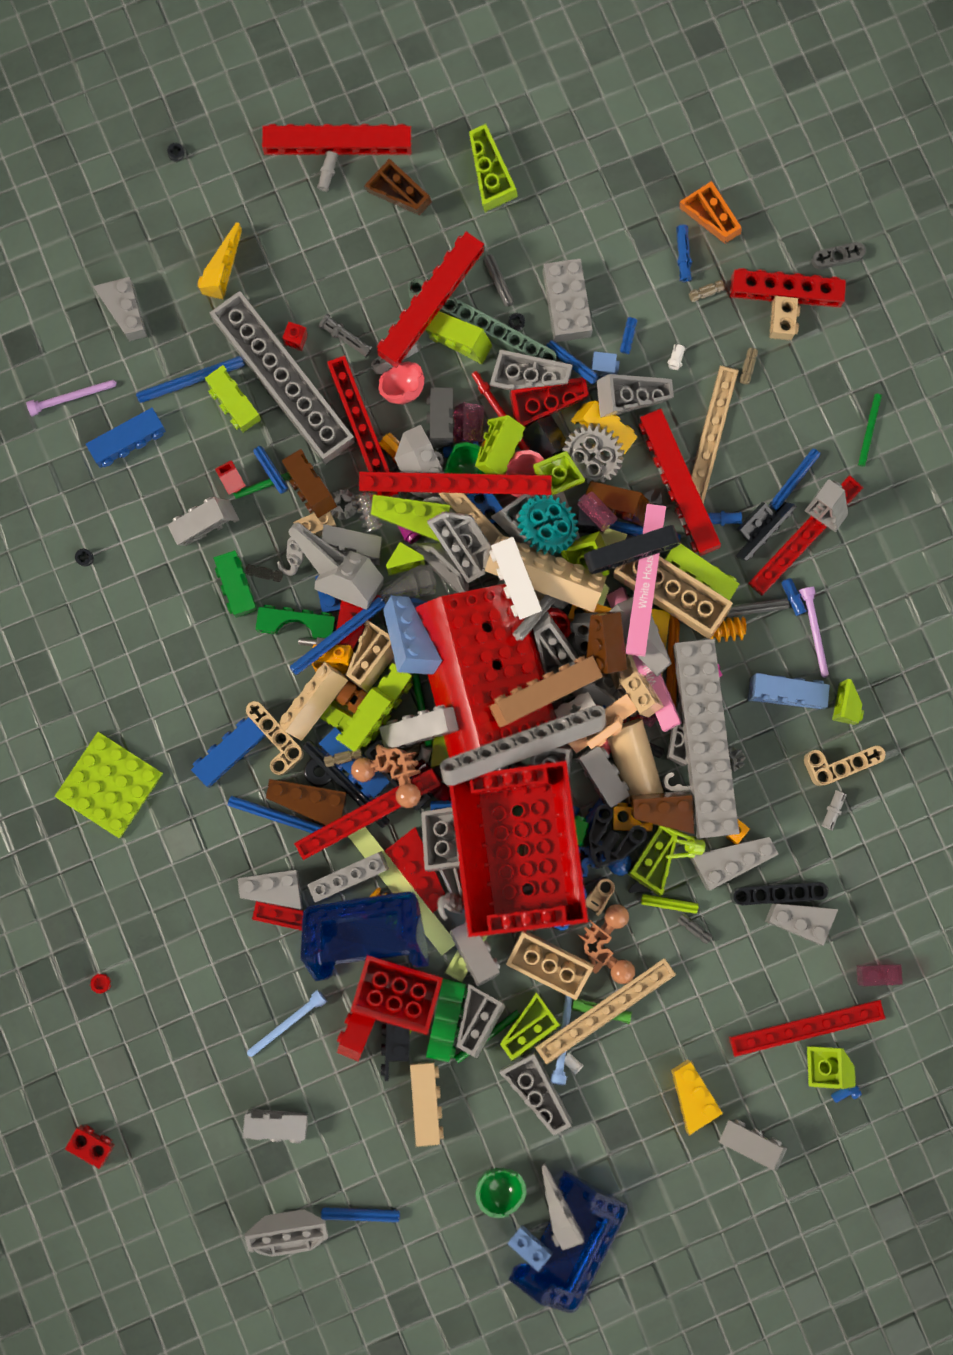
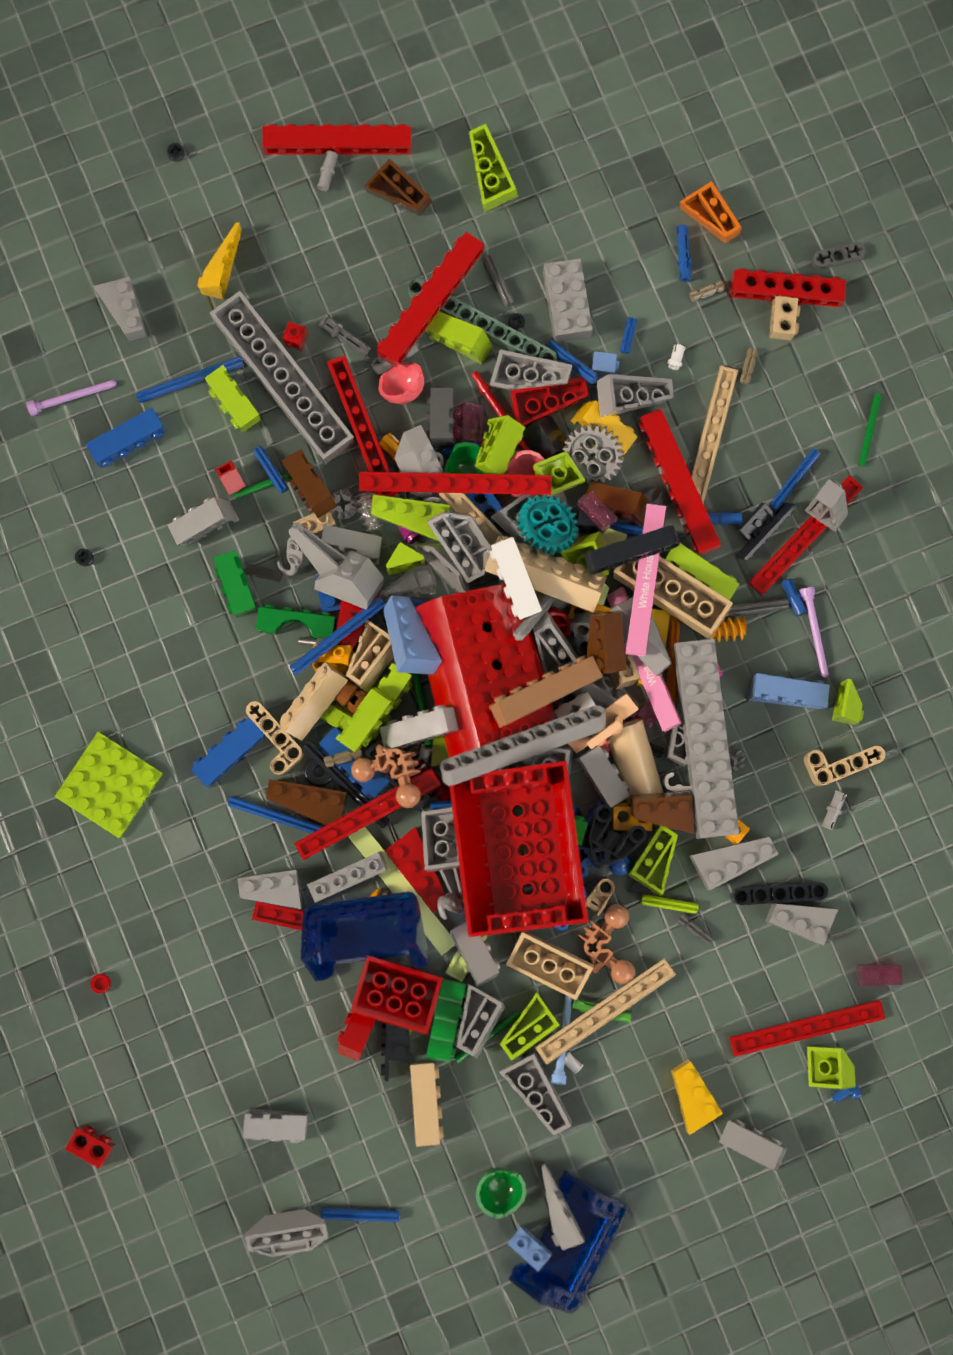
light blue piece [247,990,327,1057] -> none
tan brick [621,671,664,718] -> none
lime plant [659,825,705,859] -> none

